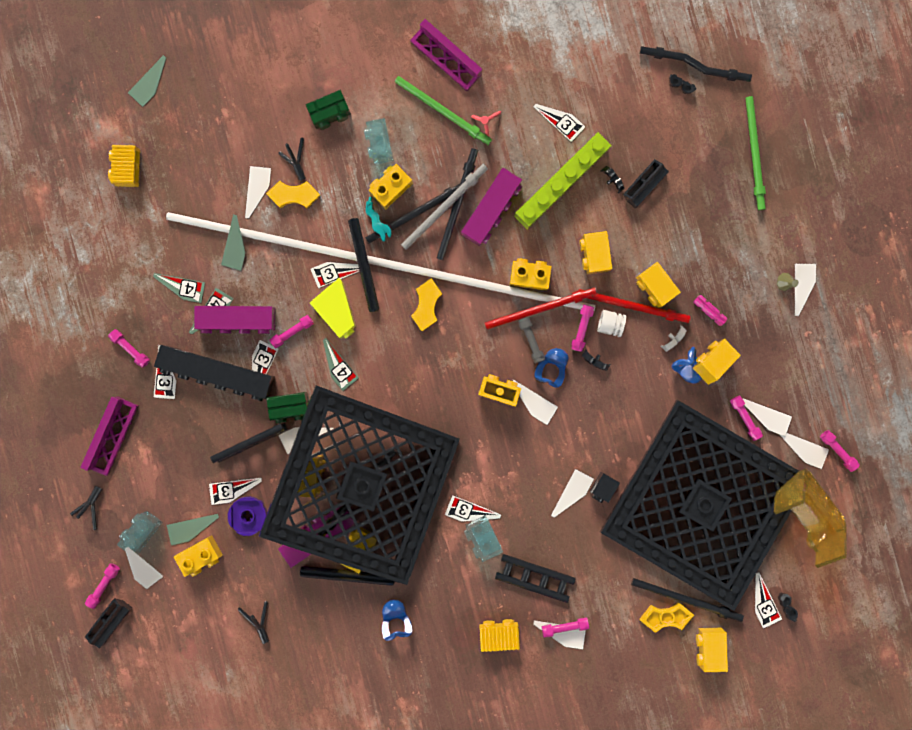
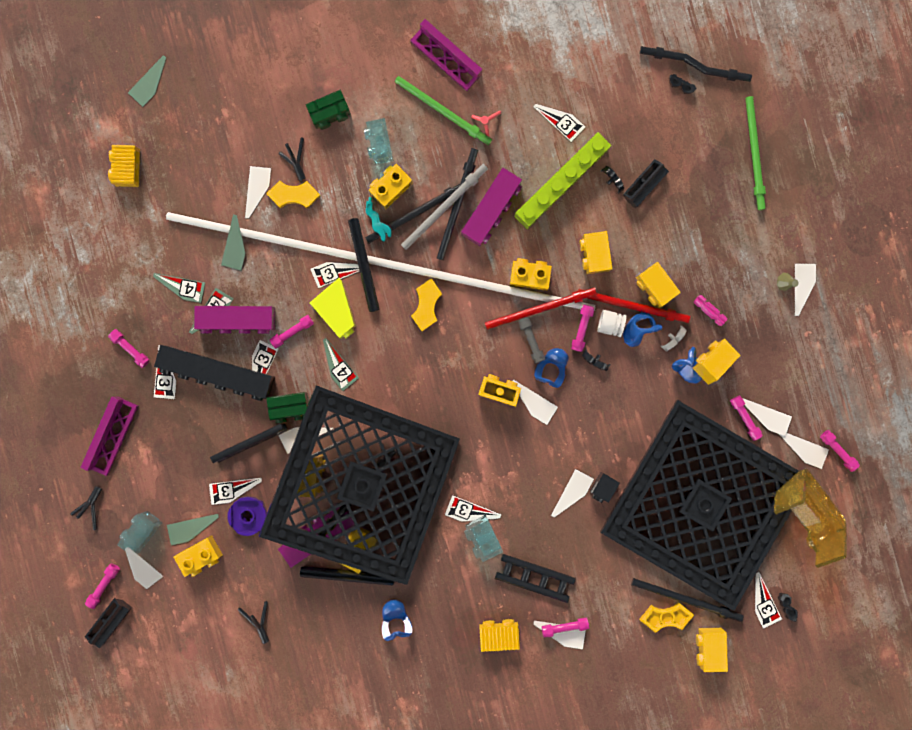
none -> blue piece [623,313,662,347]

